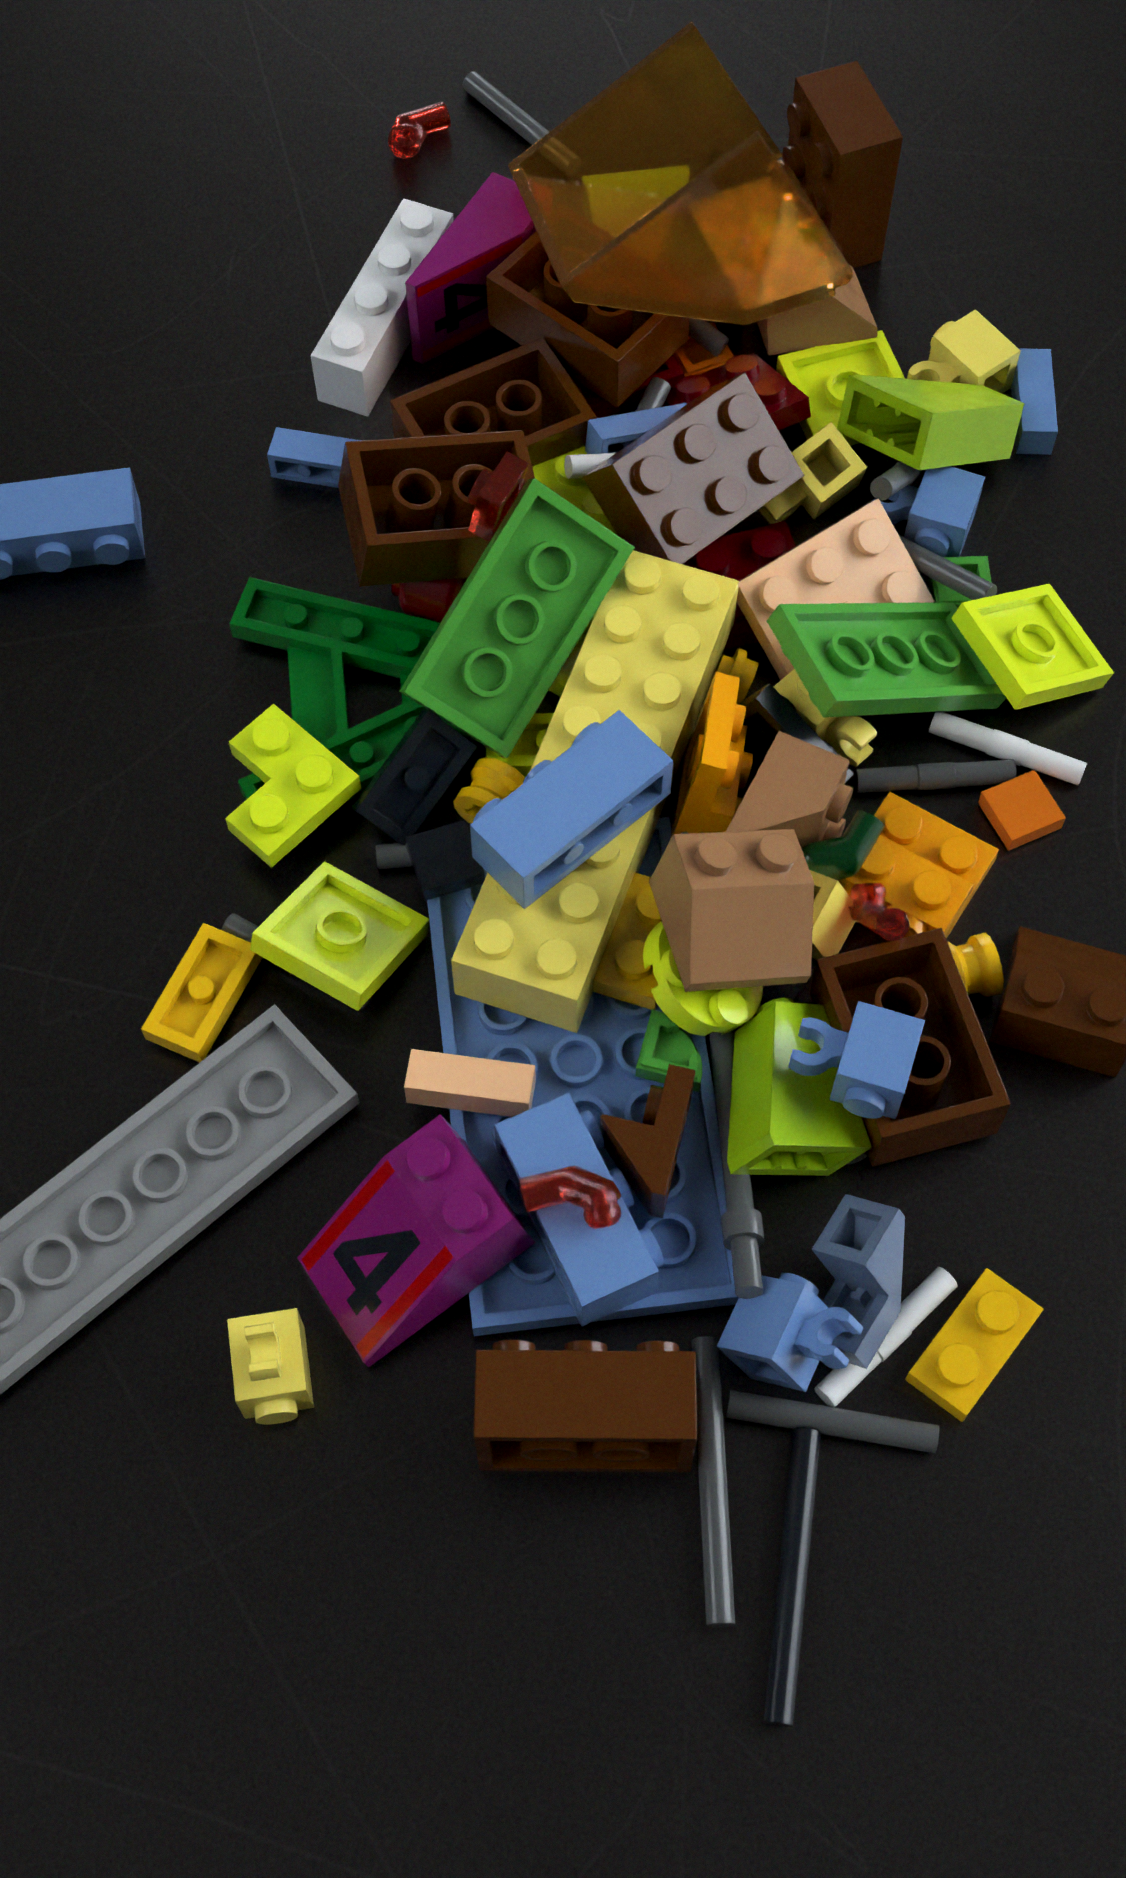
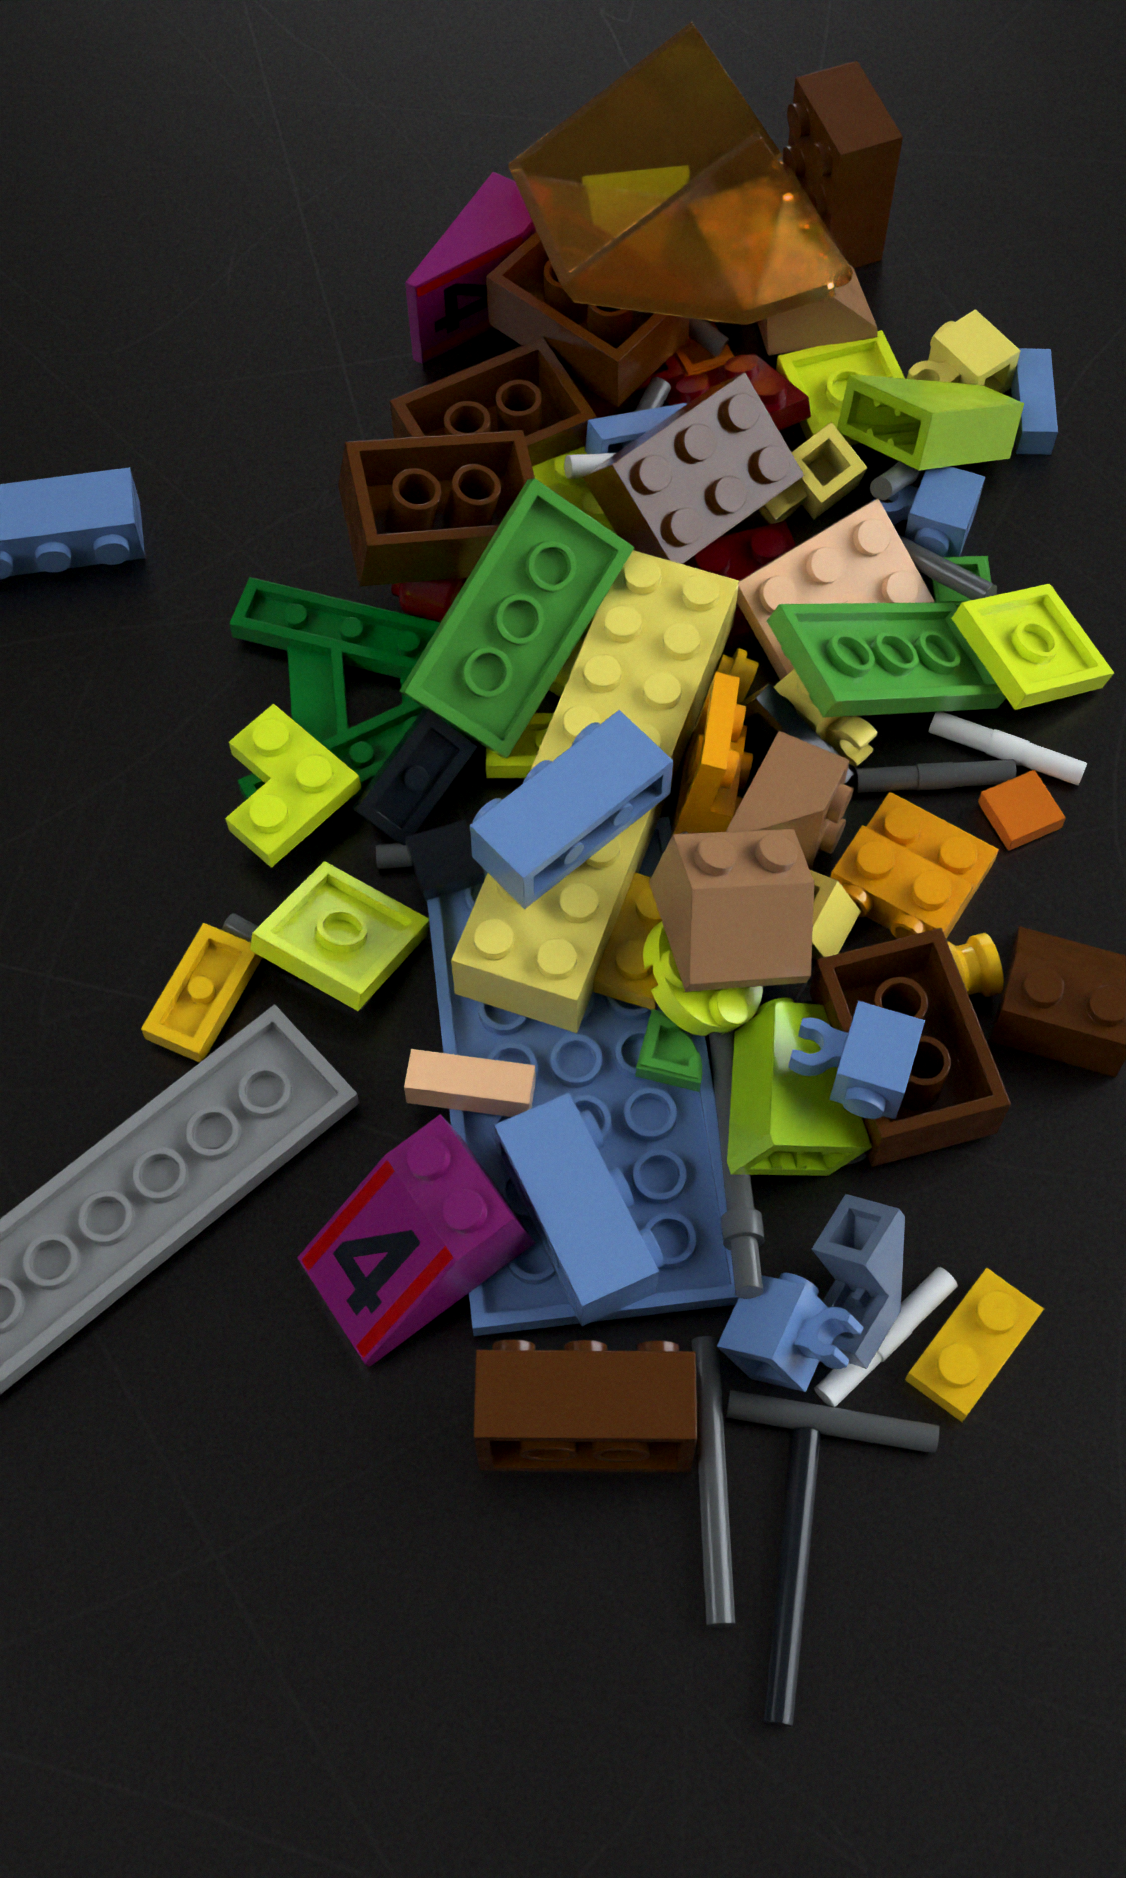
light yellow brick [227,1308,314,1425] -> none
medium blue piece [267,427,362,488] -> none
white brick [311,198,454,417] -> none
clear red arm [388,101,451,159] -> none
yellow wheel [453,757,525,824] -> none
dark grey bar [462,71,580,174] -> none
clear red plate [468,451,529,542] -> none
clear red arm [519,1165,622,1229] -> none
reddish brown slope [599,1064,696,1218] -> none
dark green arm [801,810,885,880] -> none
clear red arm [848,883,910,941] -> none

